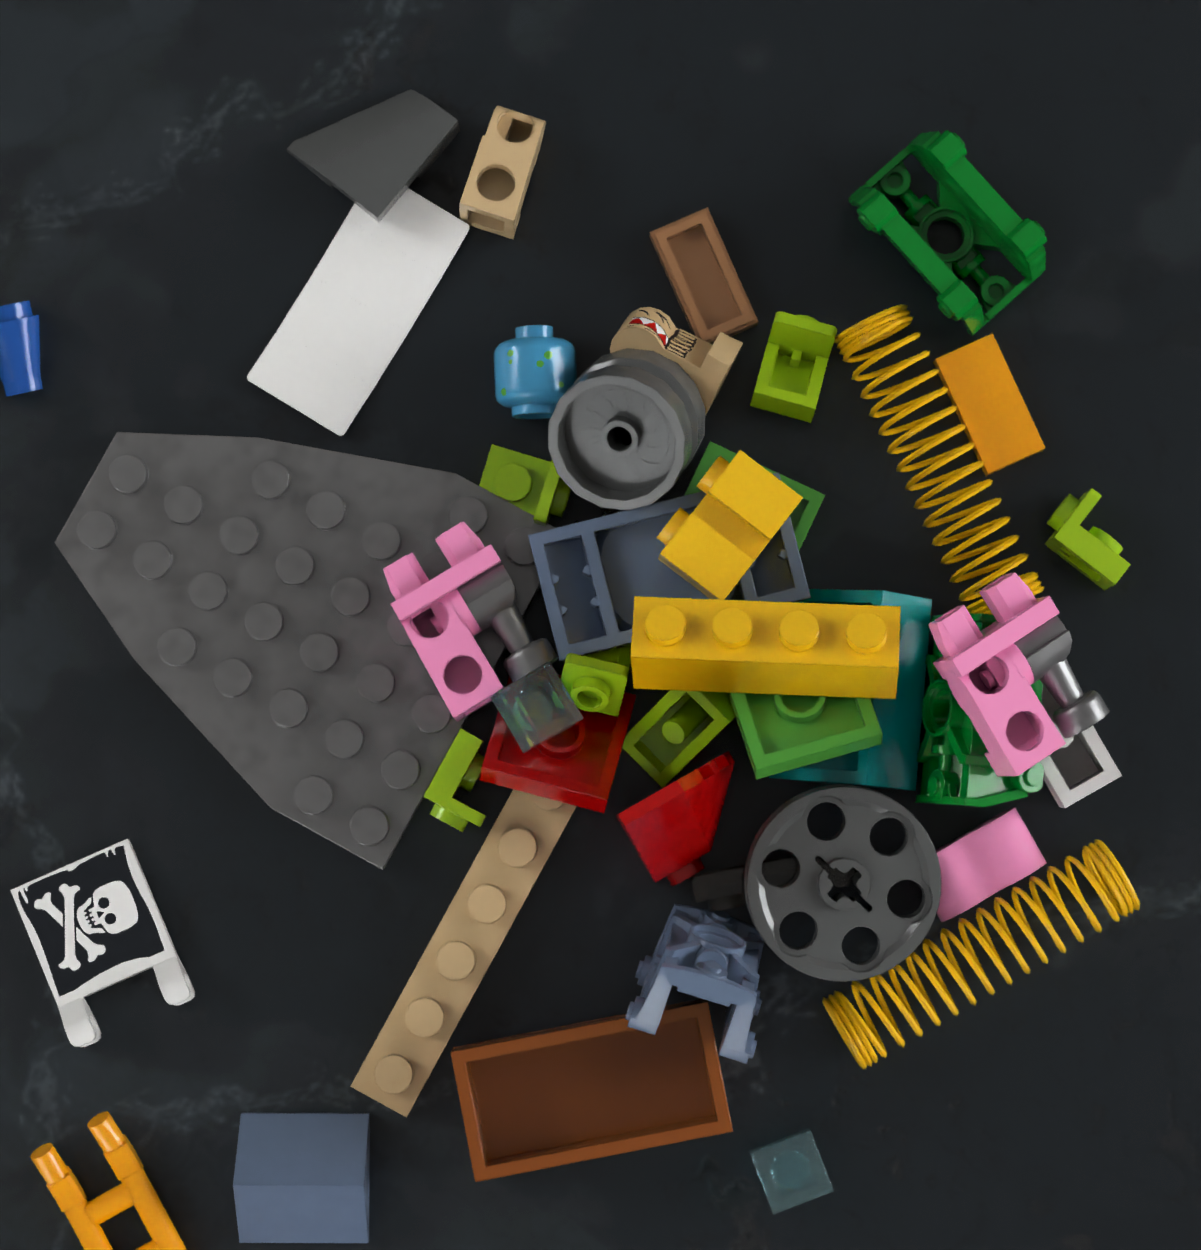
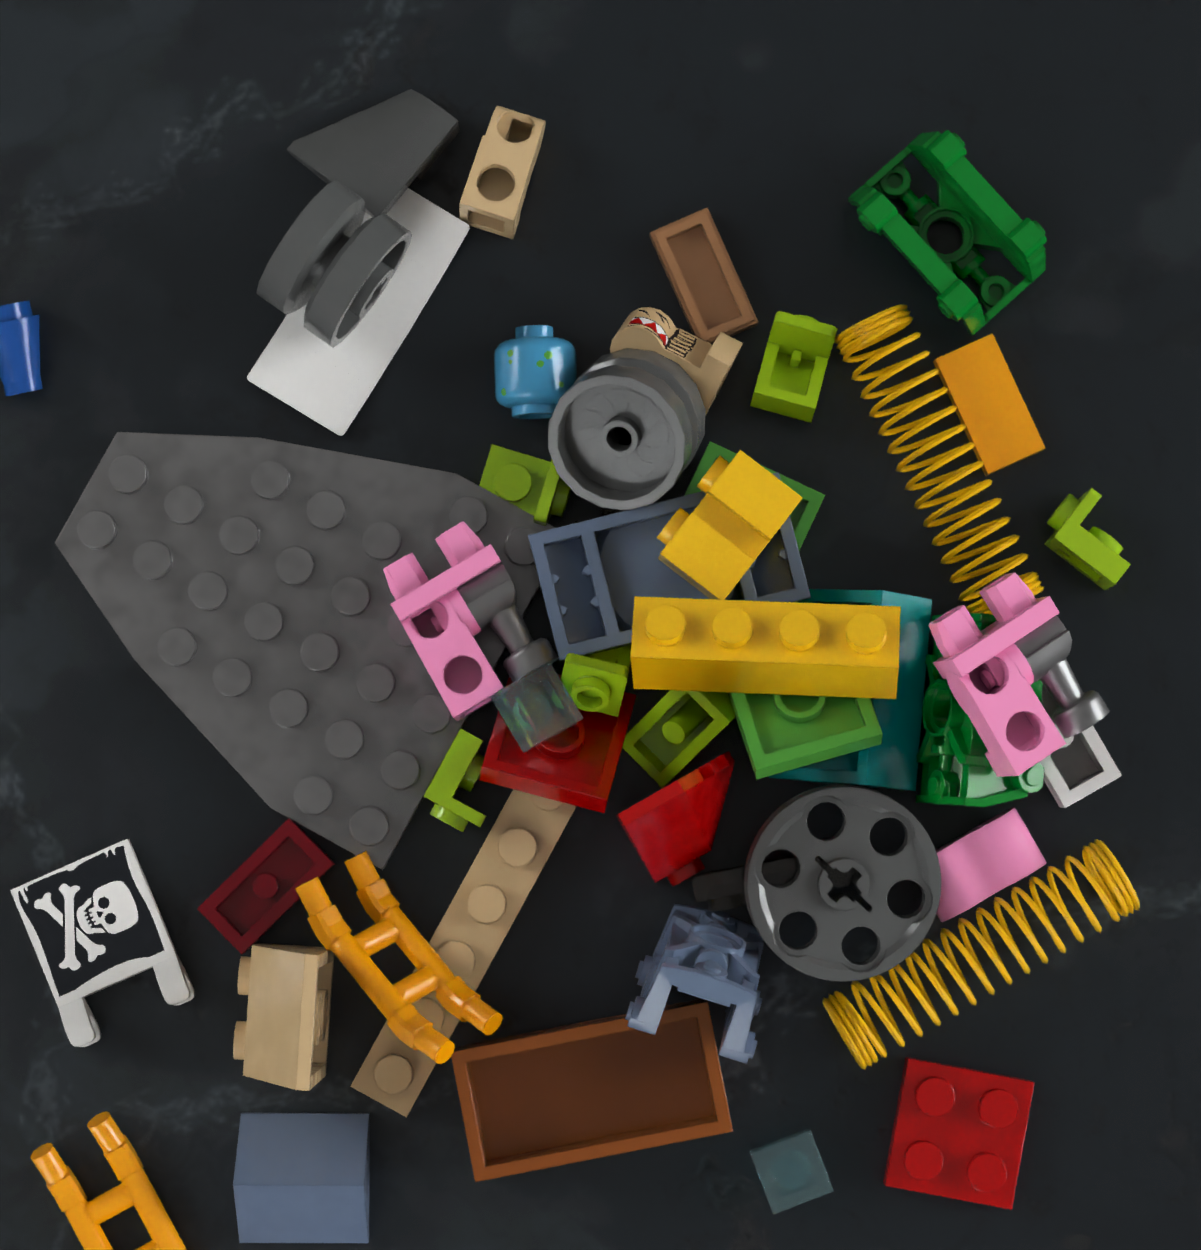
none -> dark red plate [197,818,336,955]
none -> tan slope [233,943,334,1091]
none -> dark grey wheel [256,180,412,348]
none -> light orange piece [295,851,503,1064]
none -> red plate [883,1057,1035,1210]

